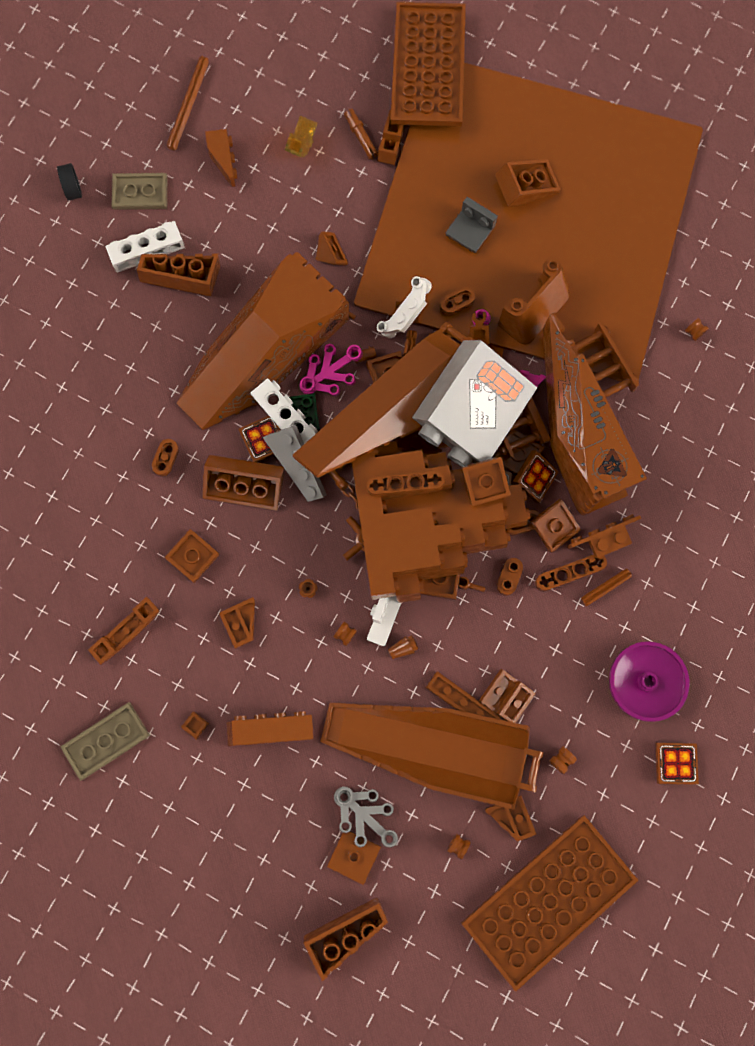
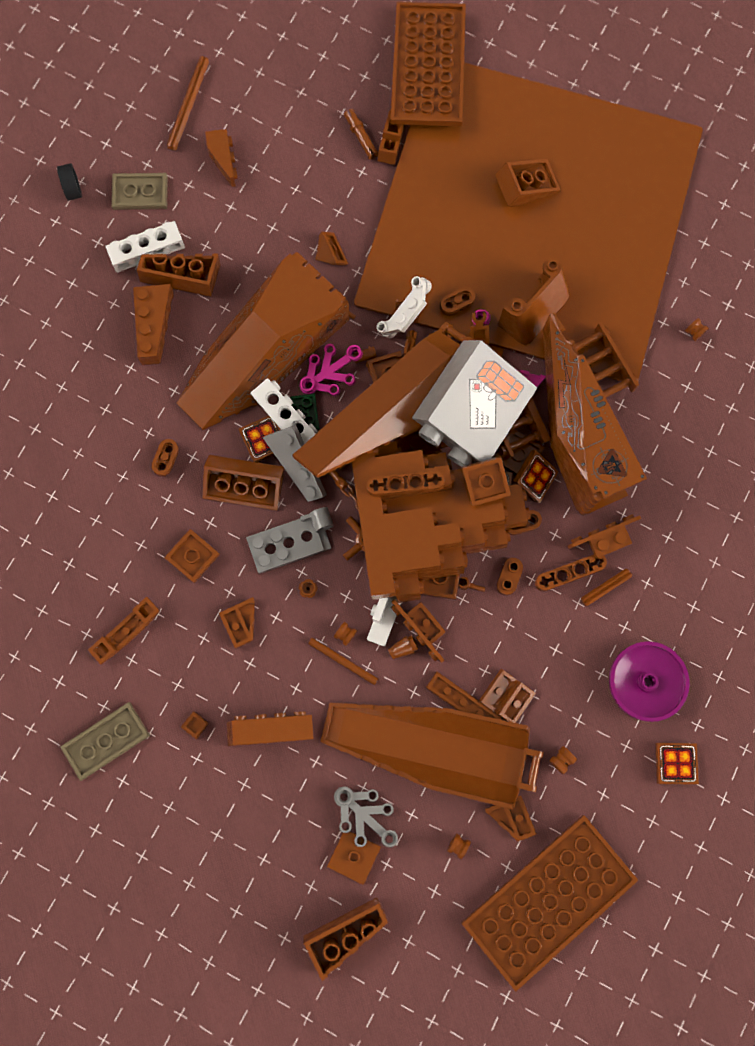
clear yellow brick [285,116,318,157] -> none
dark grey bracket [446,197,498,253] -> none
dark orange plate [530,499,581,553] -> none
none -> dark orange wedge [133,284,174,365]
none -> light grey hinge [246,507,334,574]
none -> dark orange bar [308,638,378,685]
none -> dark orange bracket [390,599,446,663]

